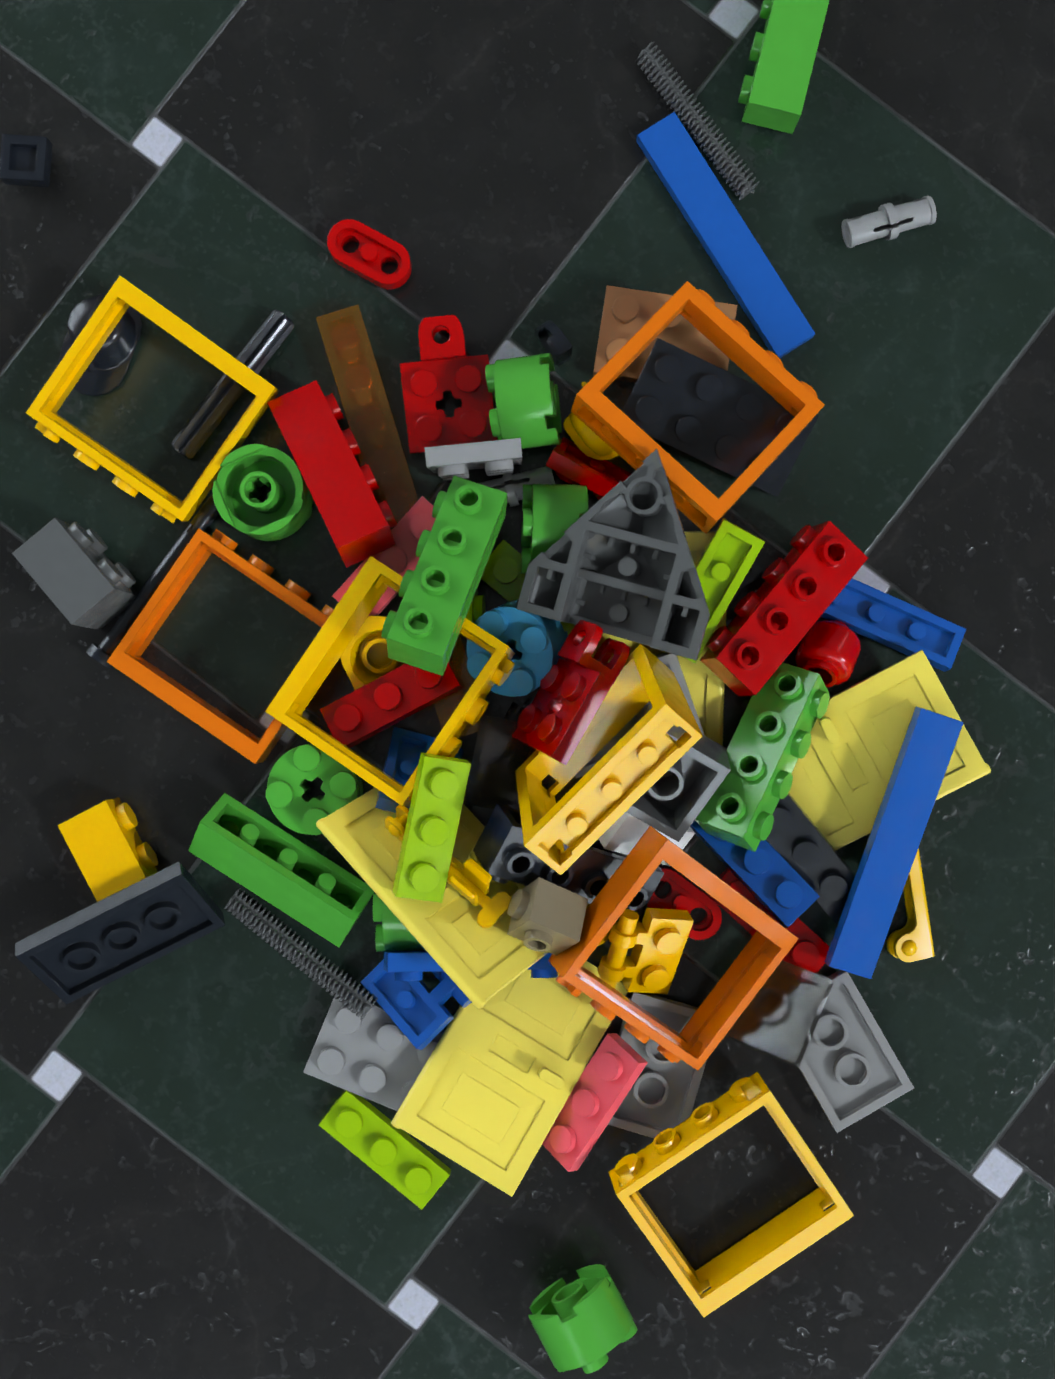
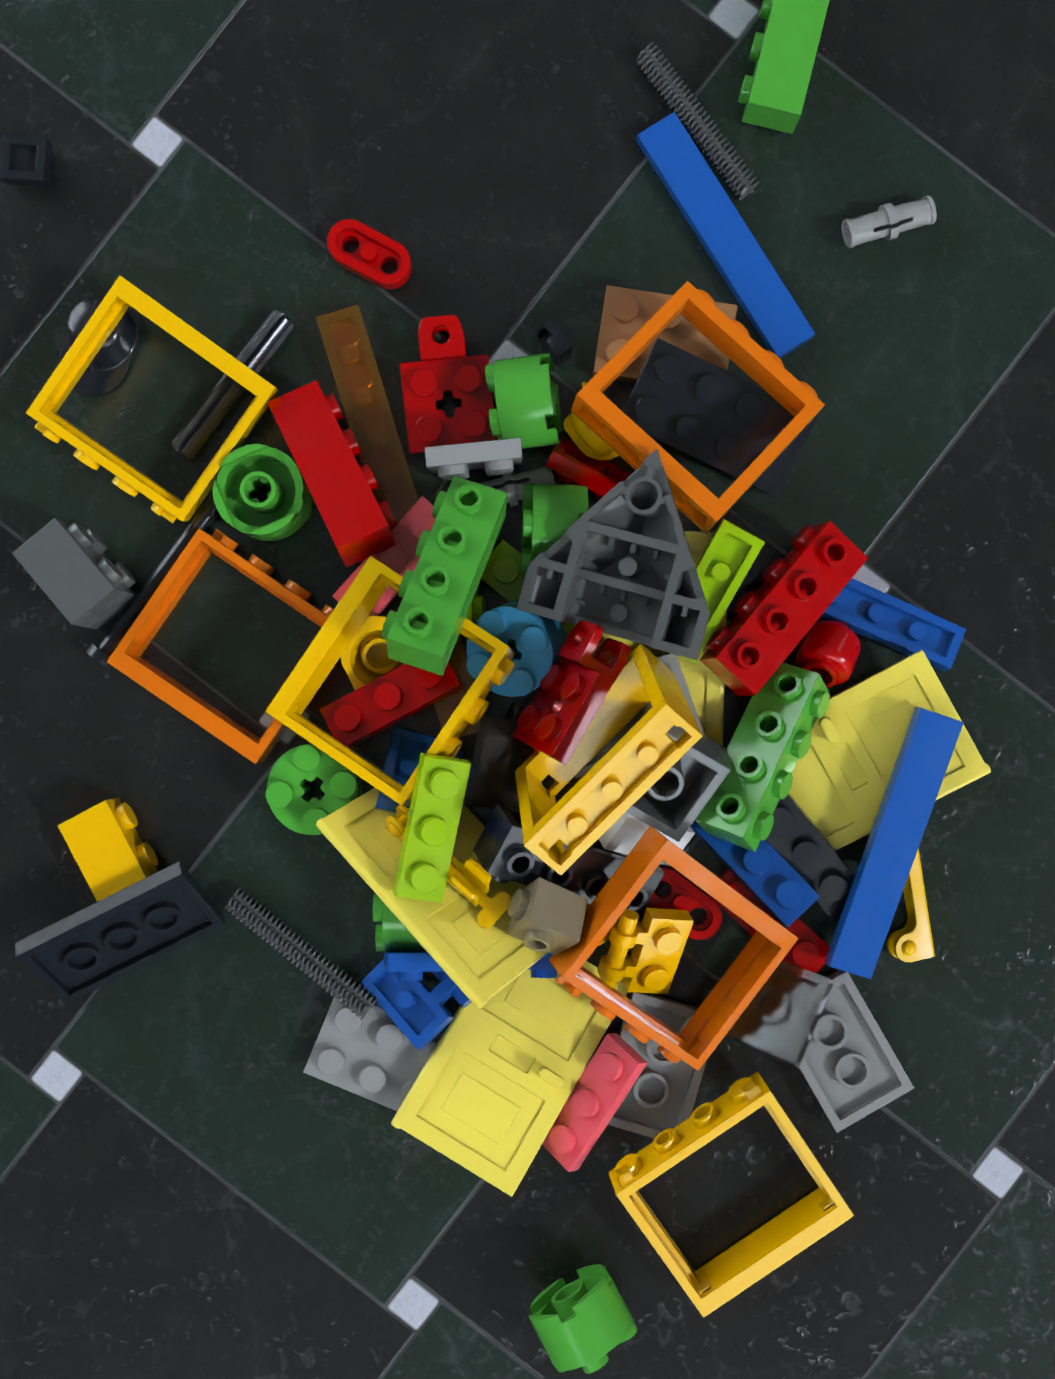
bright green brick [188,793,374,947] -> none
lime plate [319,1090,451,1210] -> none

